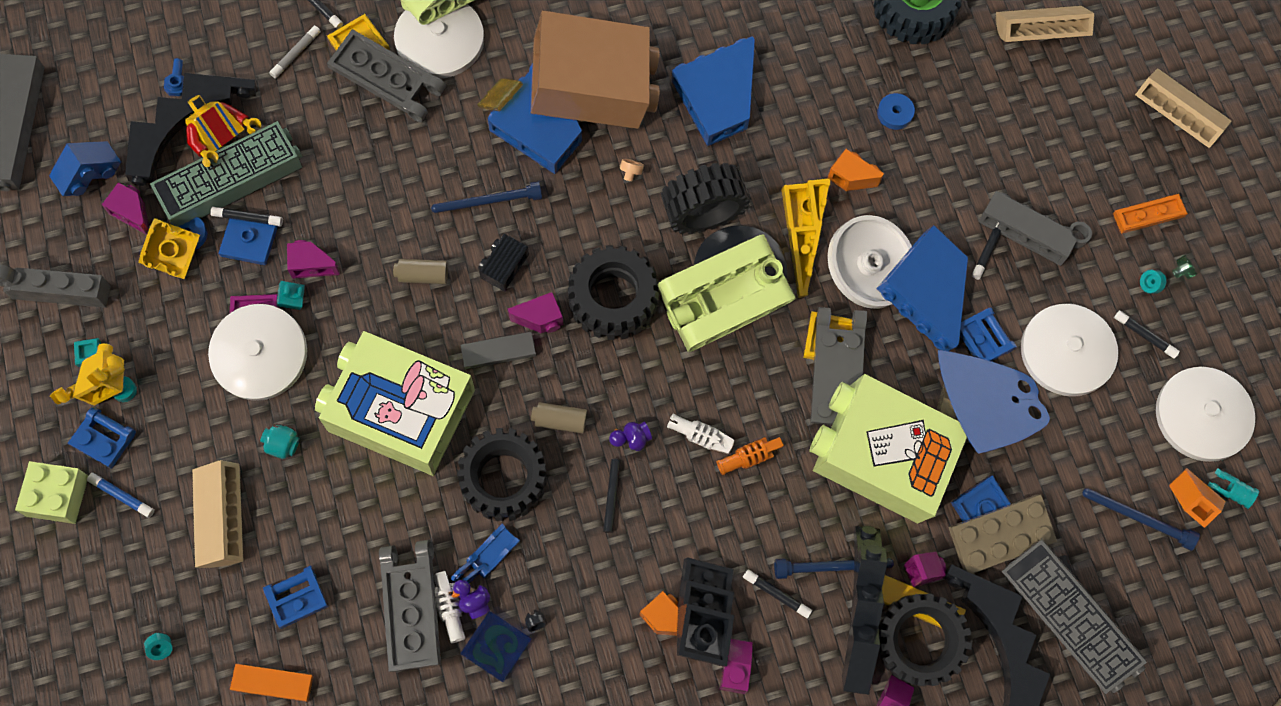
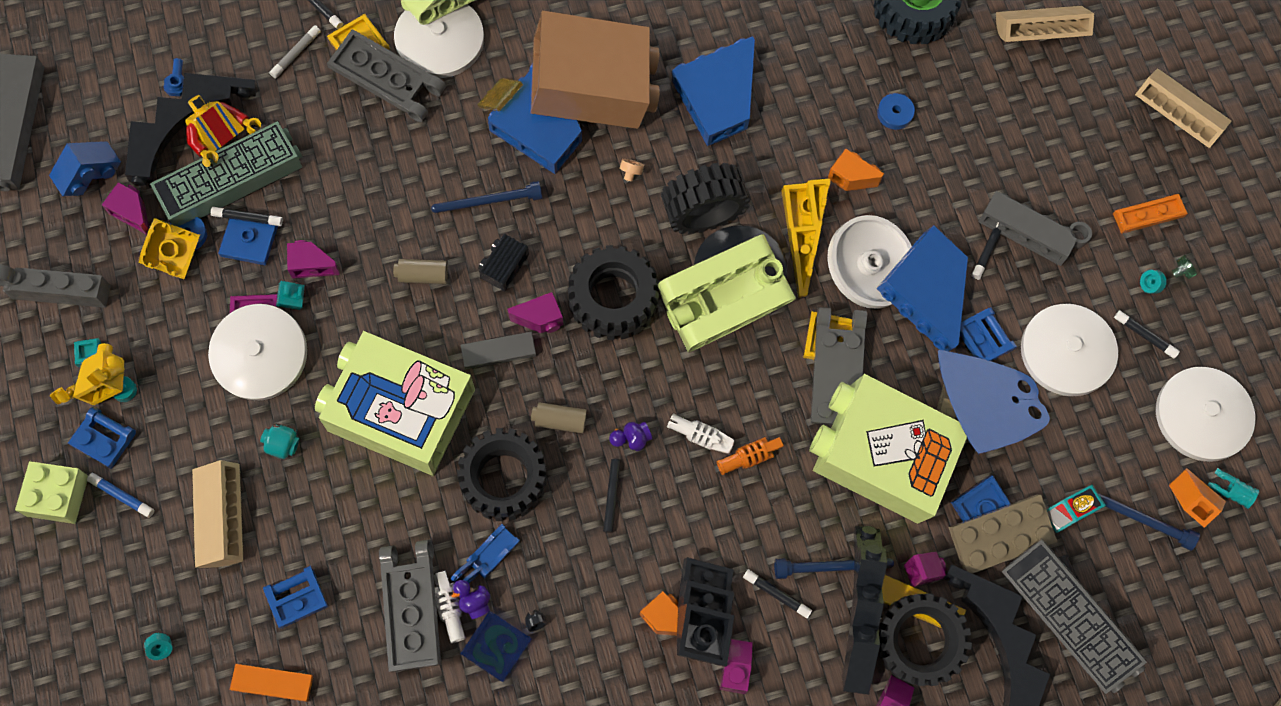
none -> slope [1047,484,1106,533]

